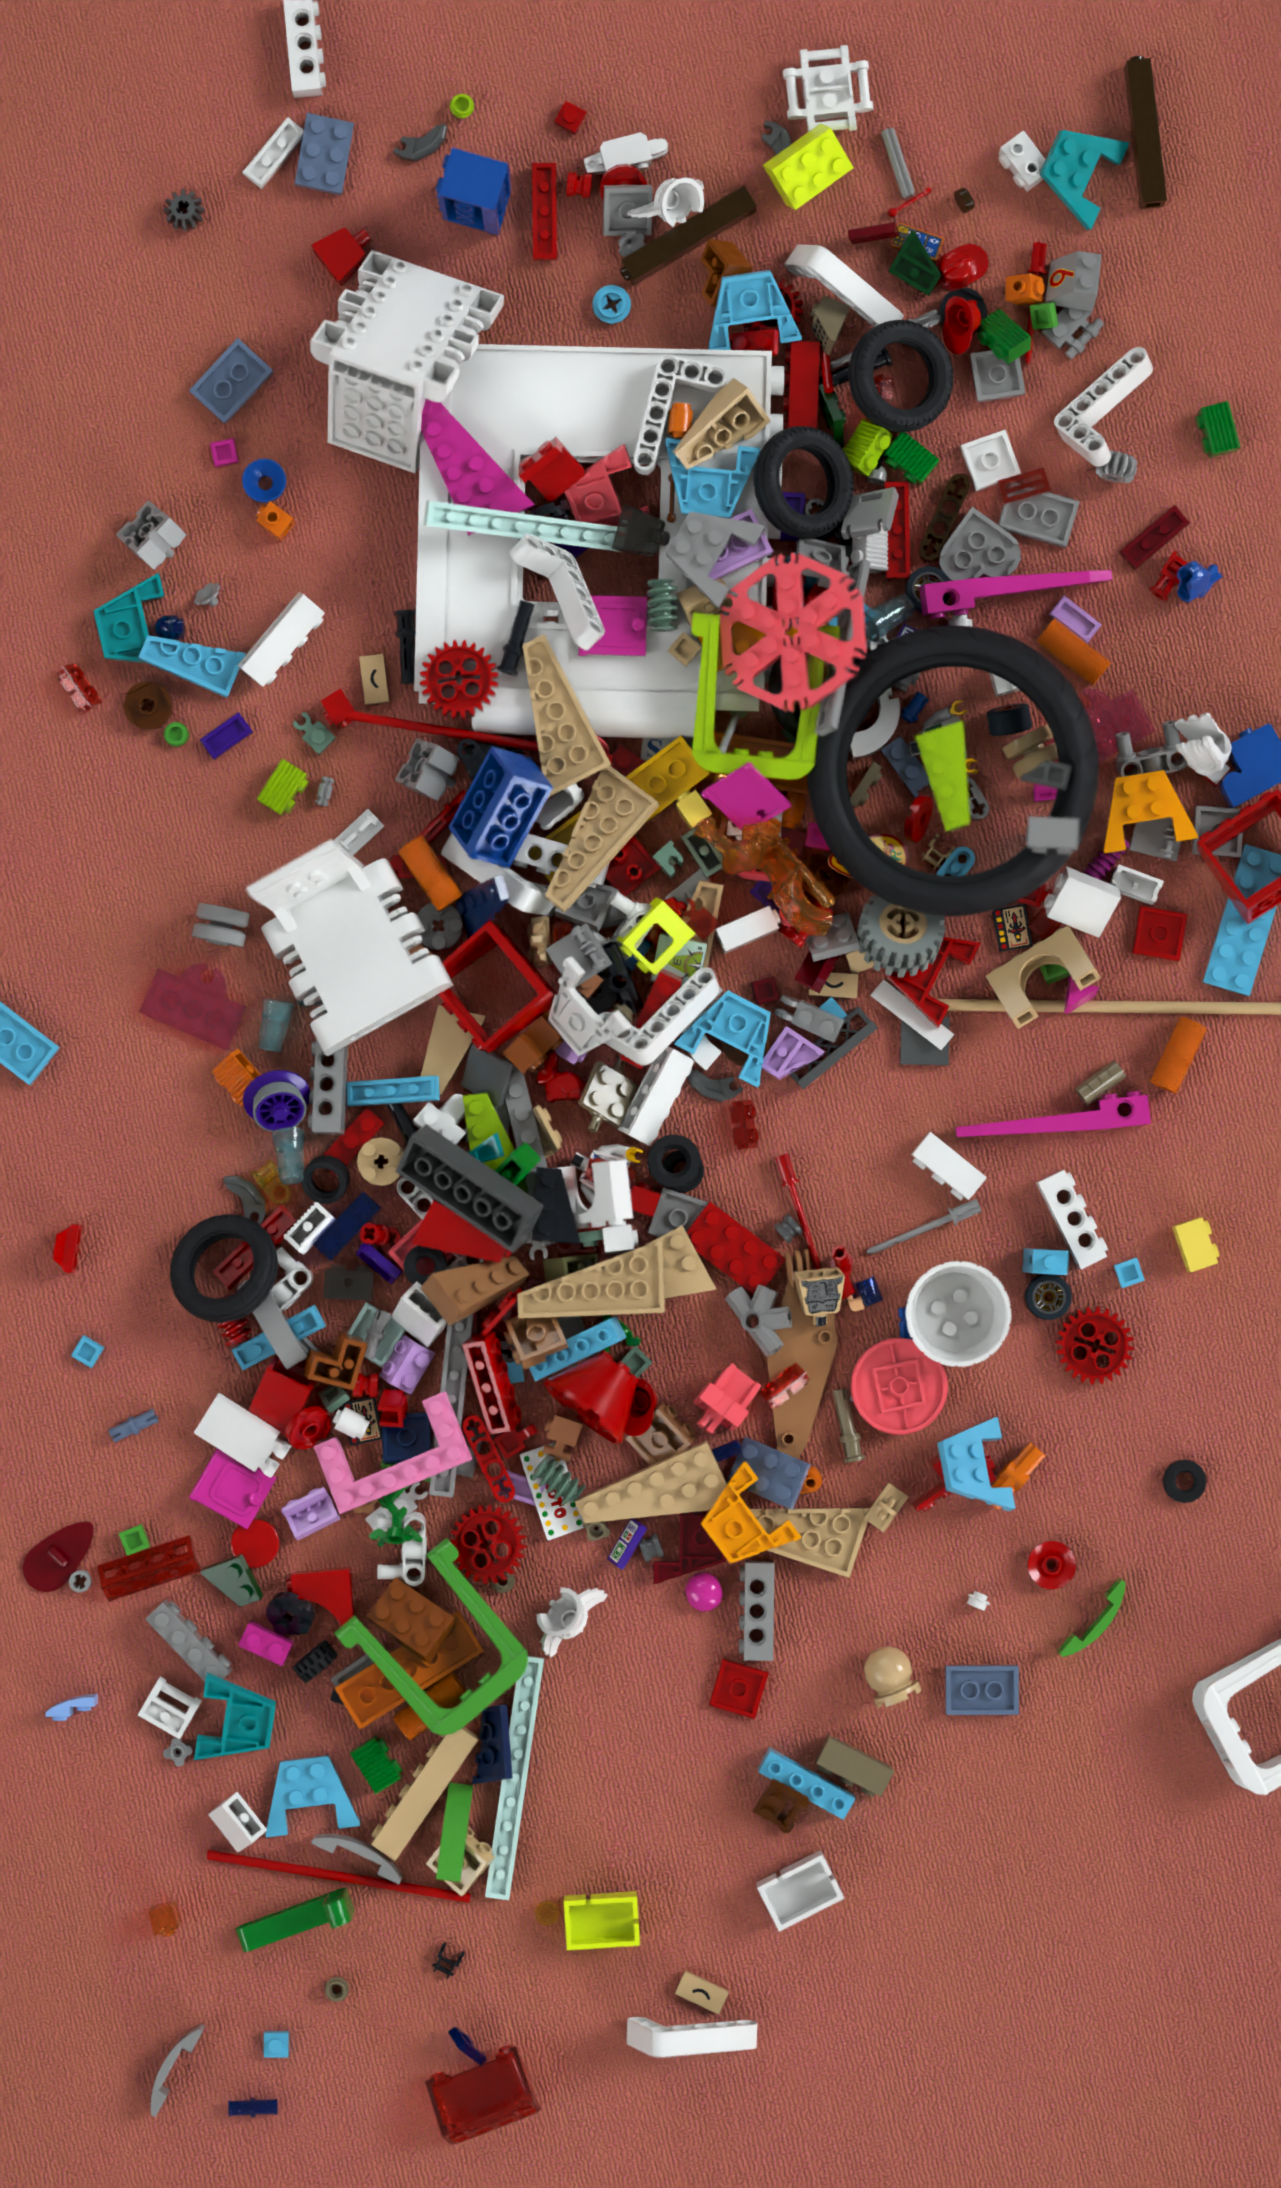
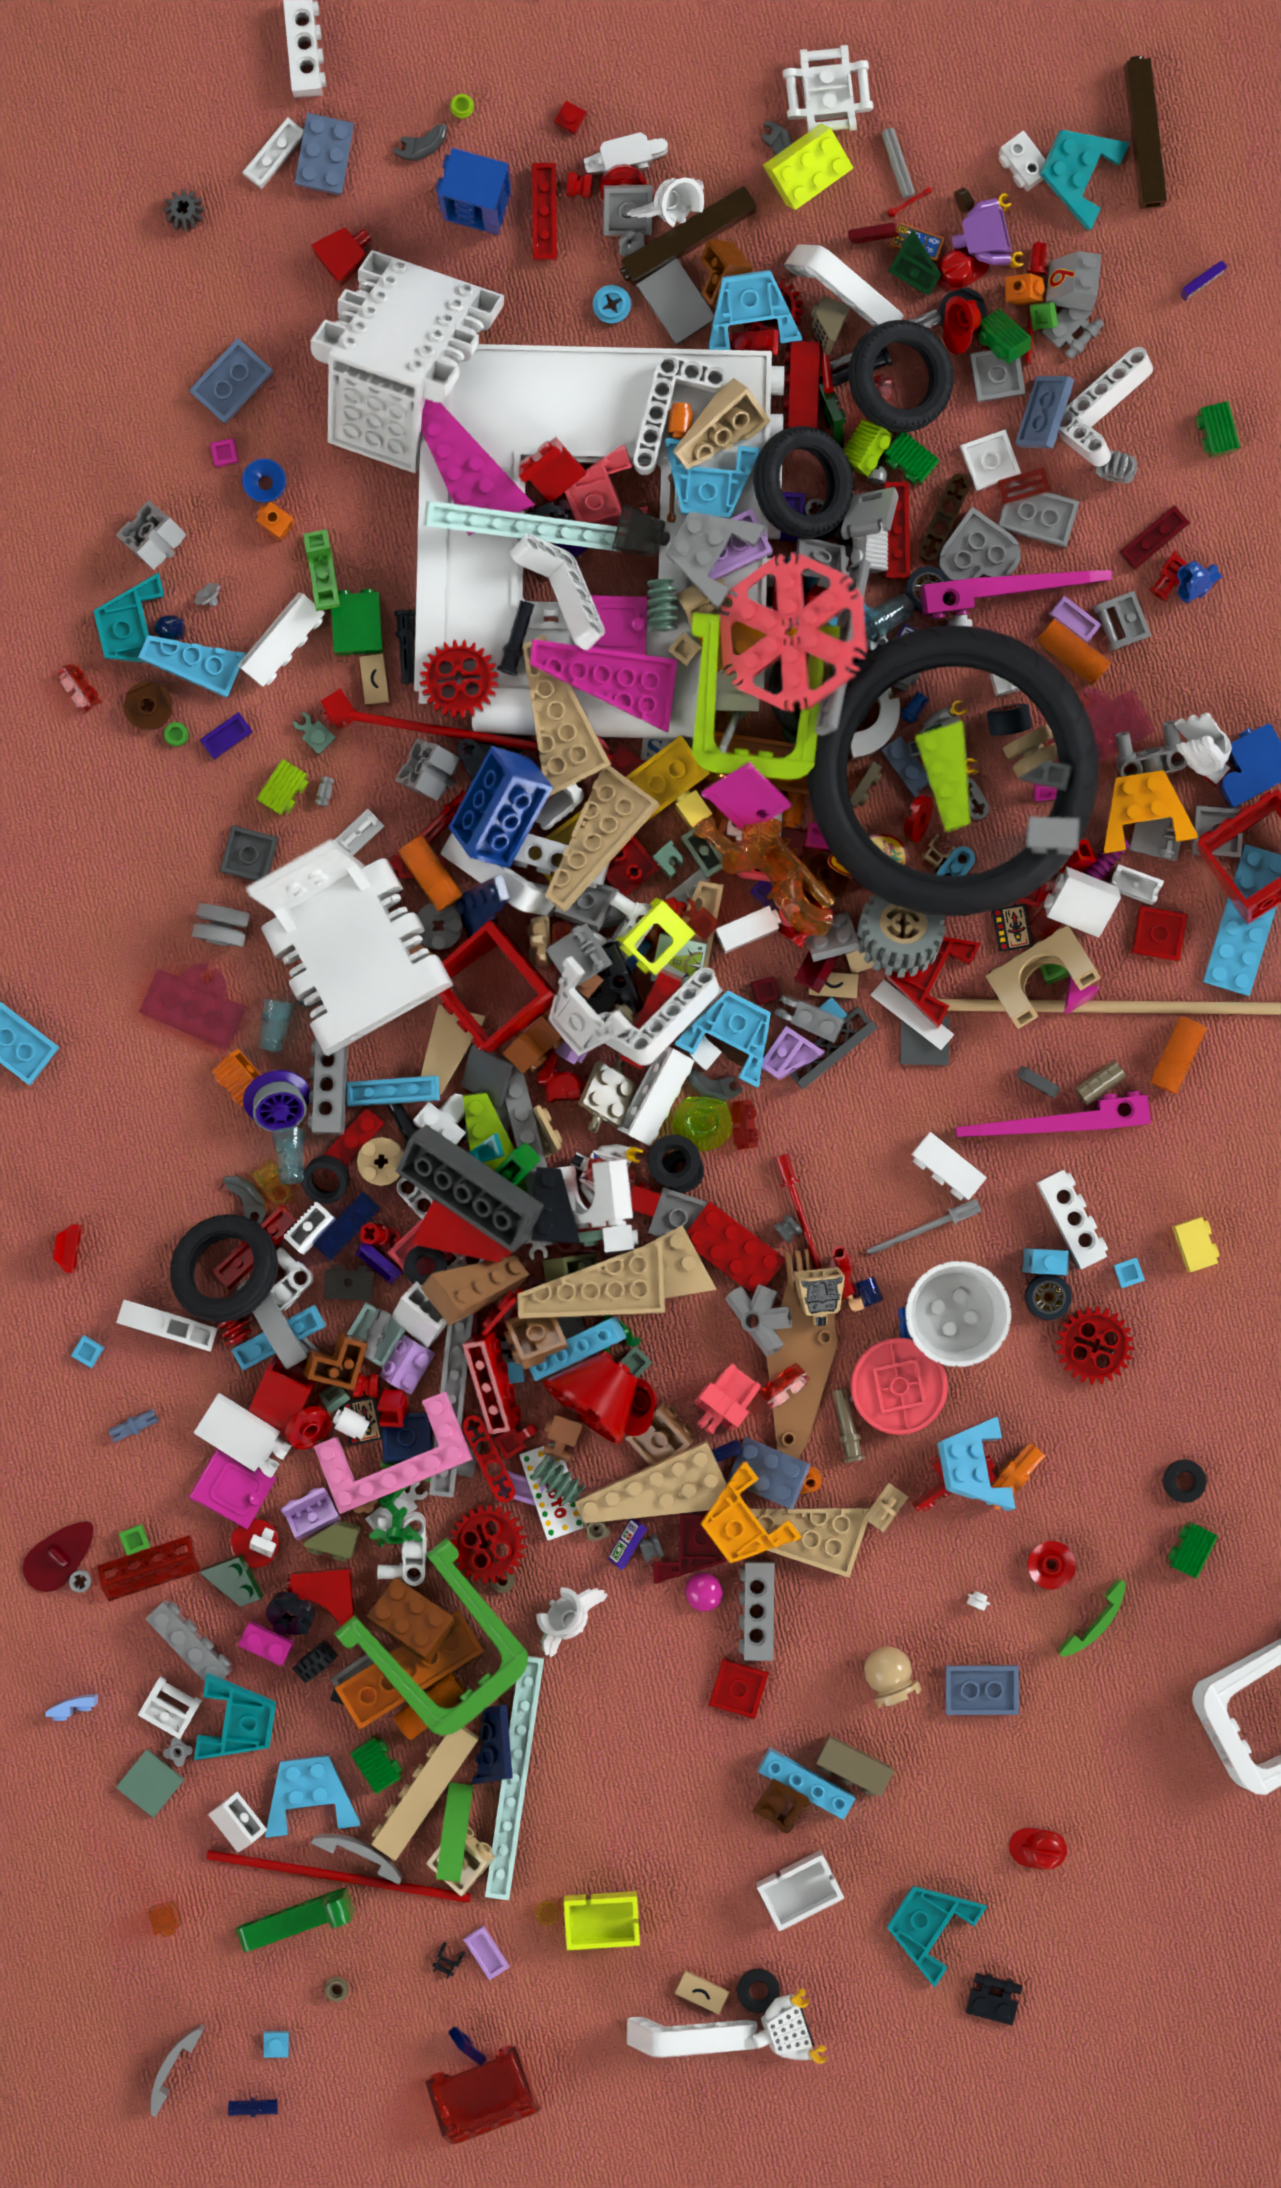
none -> white slope [116,1300,218,1352]
none -> sand green tile [116,1748,185,1818]
none -> dark grey tile [220,825,279,882]
none -> white tile [249,1527,276,1558]
none -> bright green slope [303,529,340,611]
none -> olive slope [303,1520,361,1561]
none -> green brick [331,589,384,656]
none -> lavender tile [463,1925,510,1980]
none -> dark pink wing [529,639,677,733]
none -> light grey tile [637,258,714,346]
none -> clear neon green hat [672,1097,733,1151]
none -> black tyre [737,1968,780,2013]
none -> white torso [753,1989,828,2064]
none -> teal wing [886,1885,987,1988]
none -> medium lavender torso [952,193,1023,269]
none -> black plate [965,1973,1023,2026]
none -> red piece [1009,1828,1067,1870]
none -> sand blue plate [1015,376,1074,448]
none -> dark grey beam [1015,1066,1061,1099]
none -> red brick [1059,839,1096,874]
none -> light grey plate [1093,591,1151,652]
none -> green brick [1167,1521,1218,1579]
none -> dark purple tile [1180,261,1227,301]

